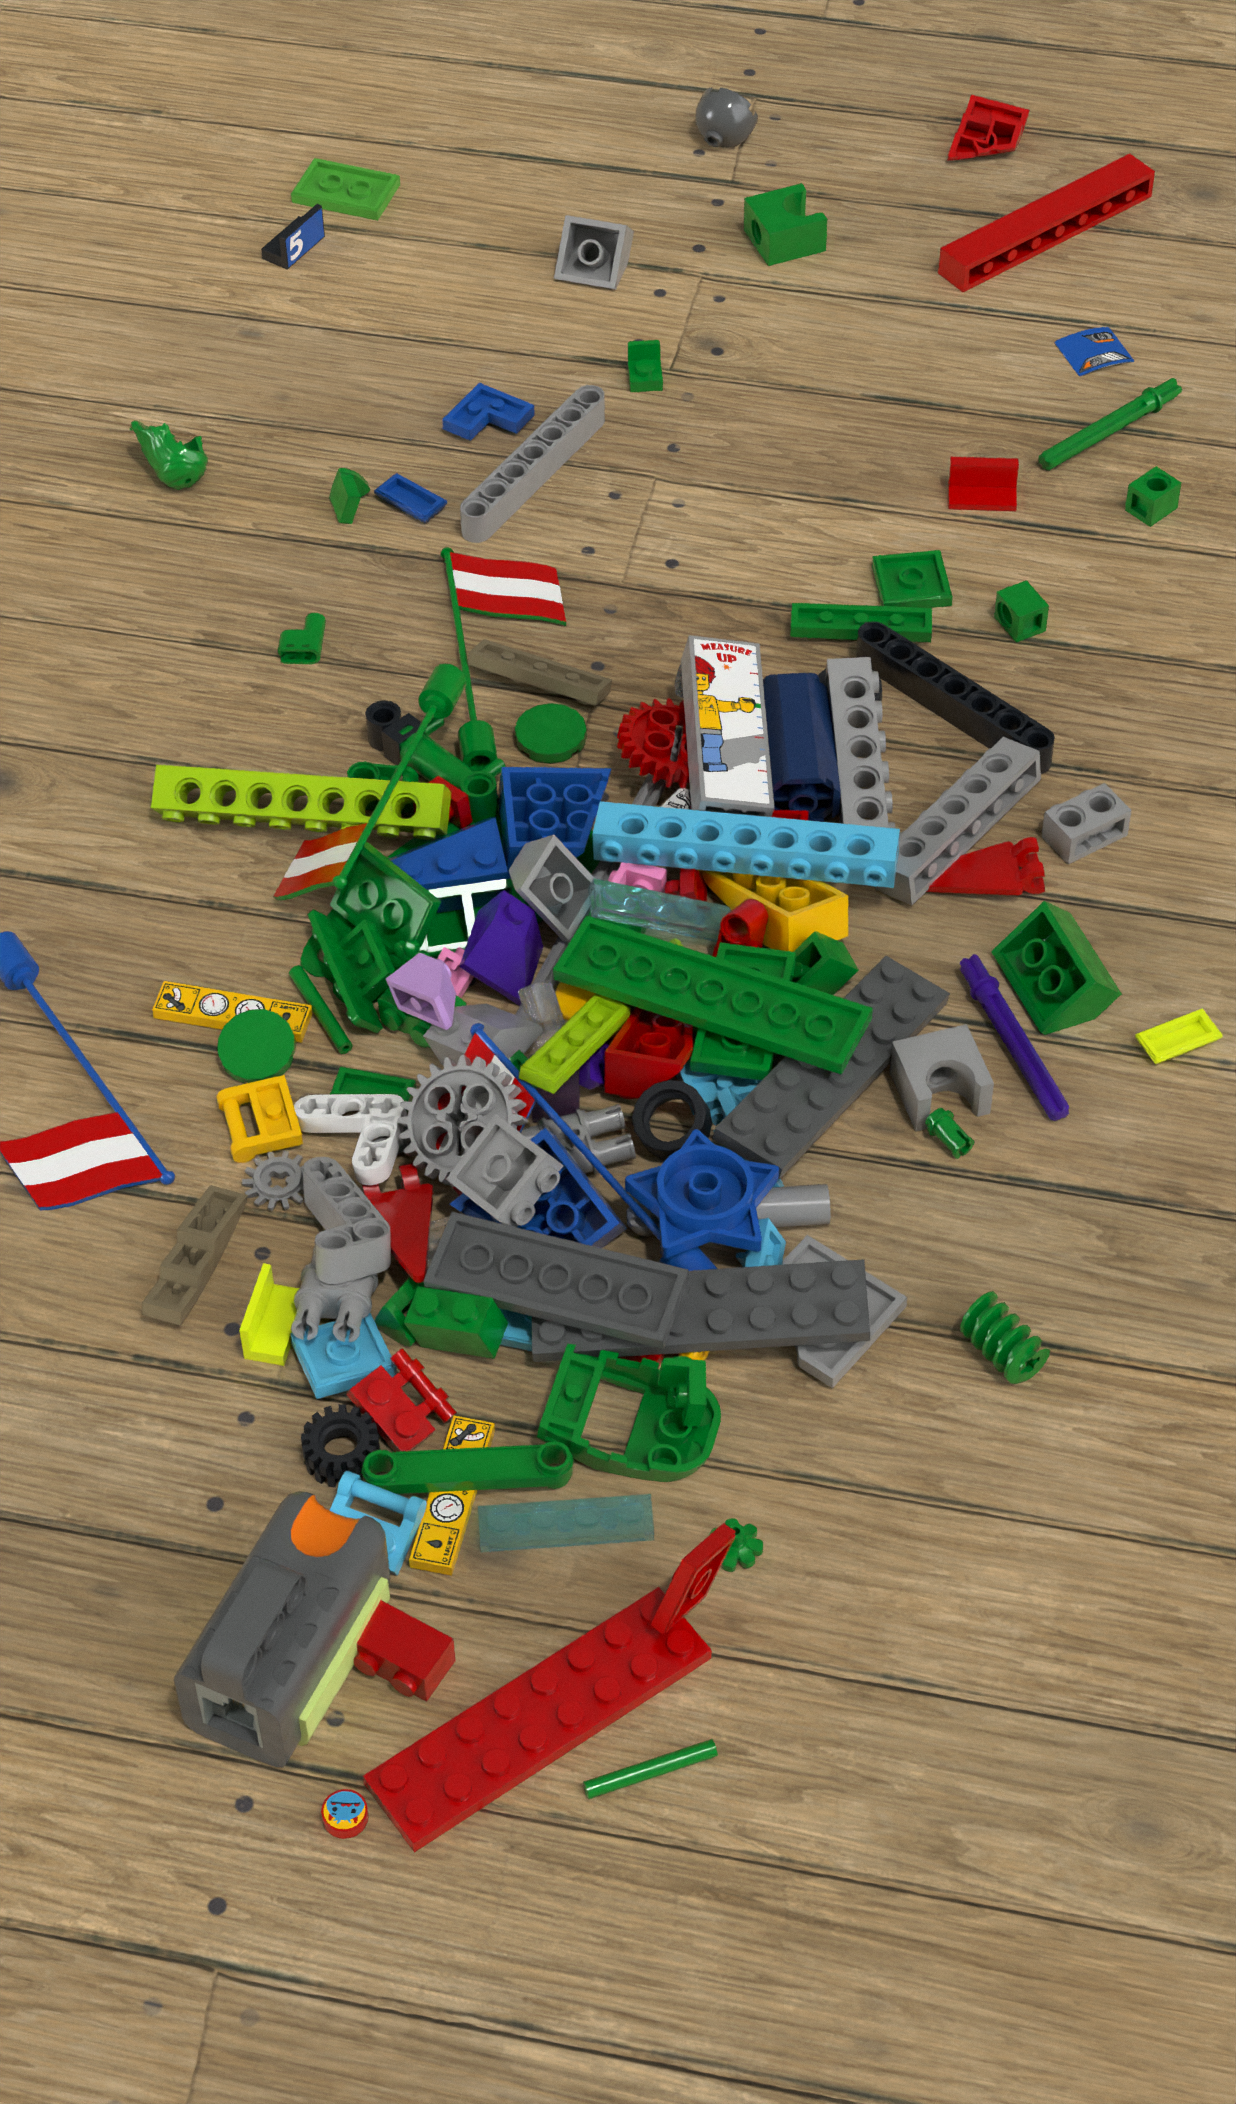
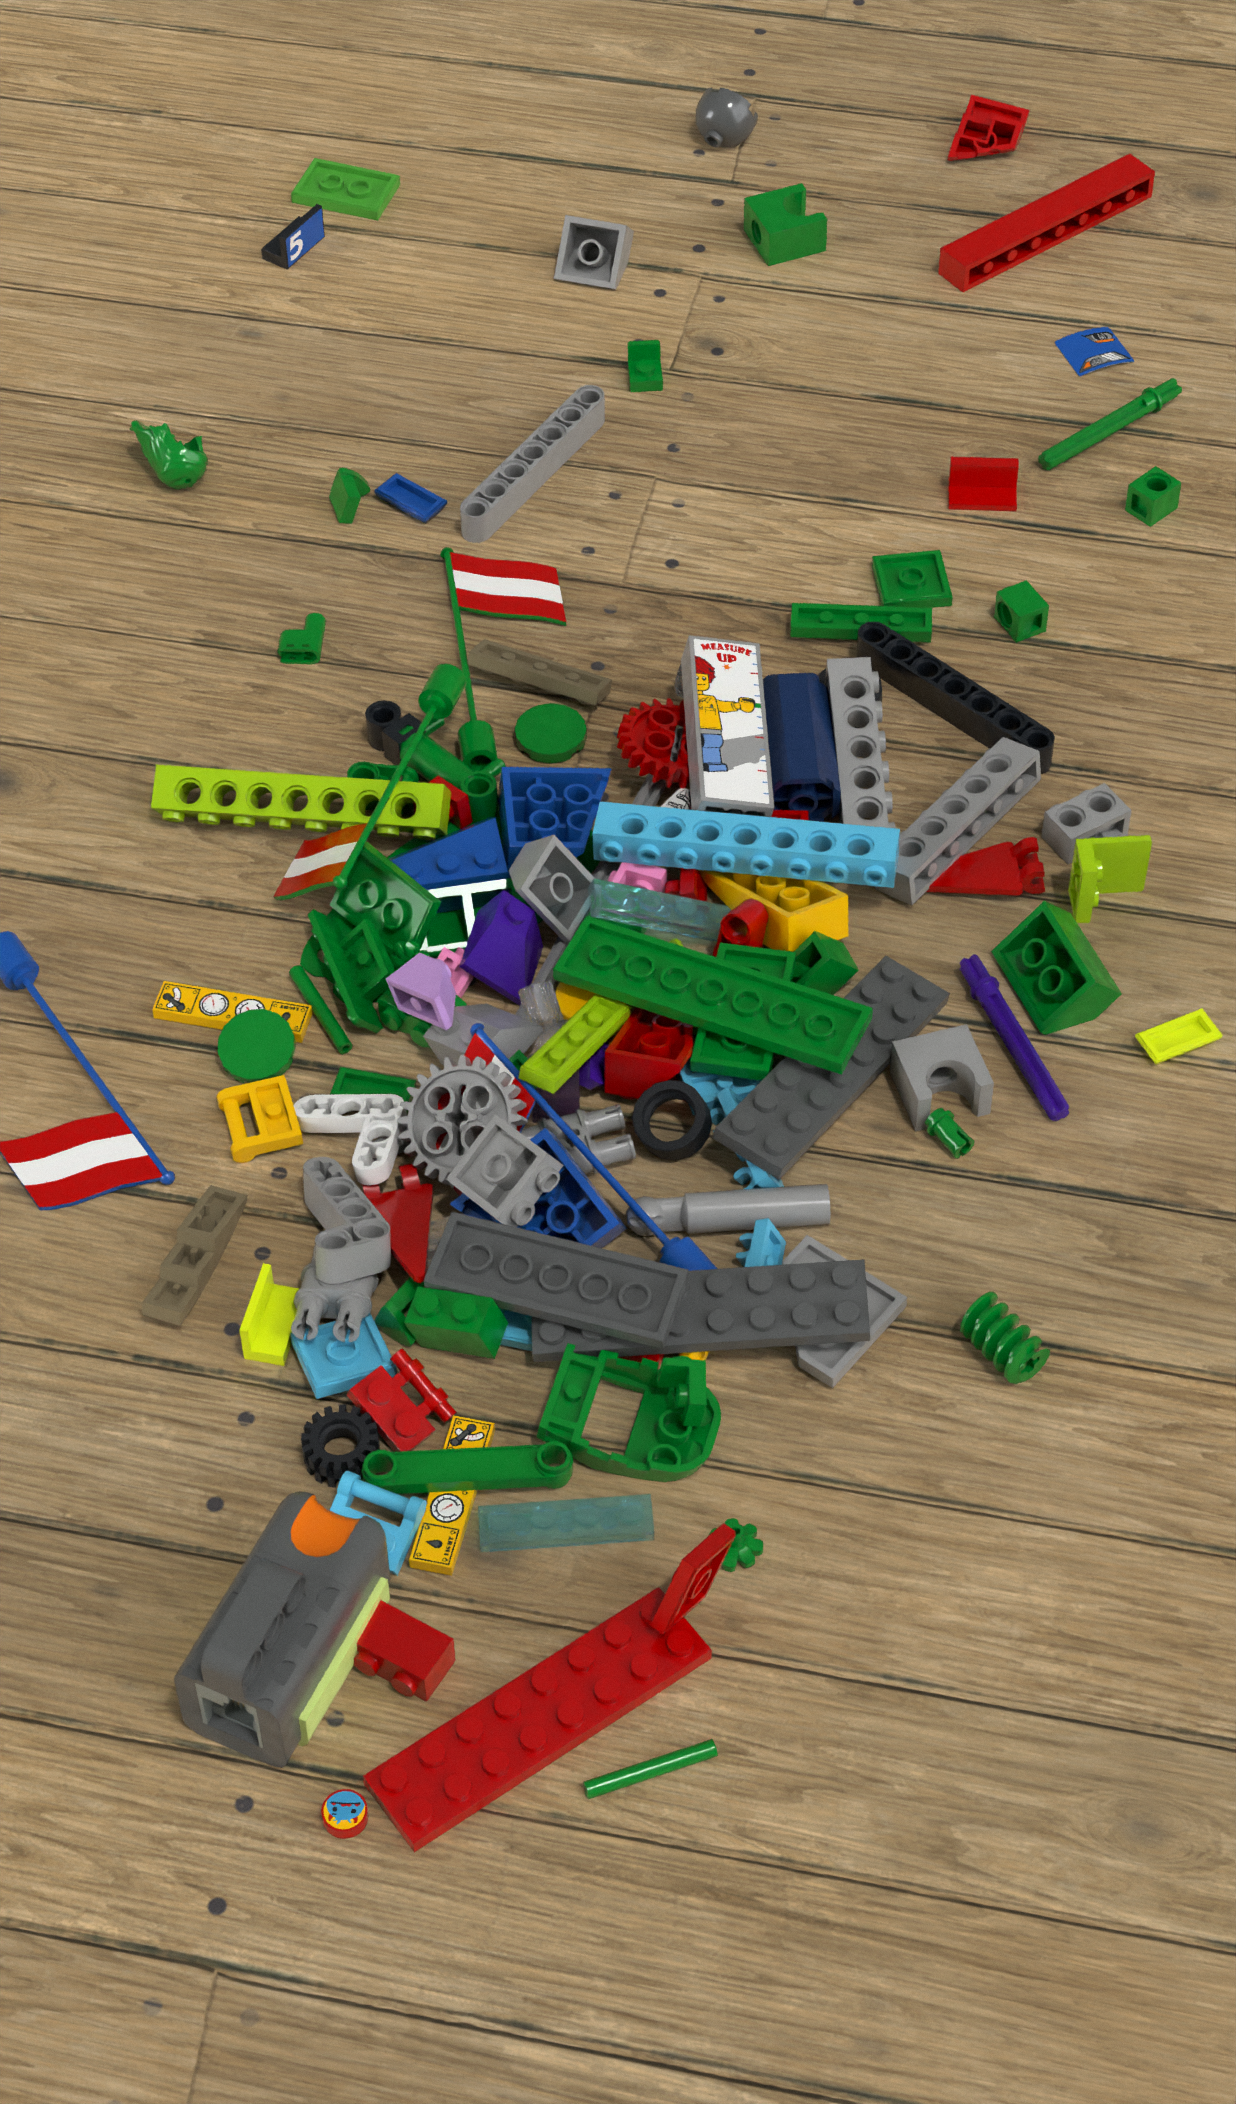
light grey gear [242,1151,304,1211] -> none
blue plate [442,383,535,441] -> none
blue plate [625,1129,779,1258] -> none
none -> lime bracket [1068,835,1152,923]

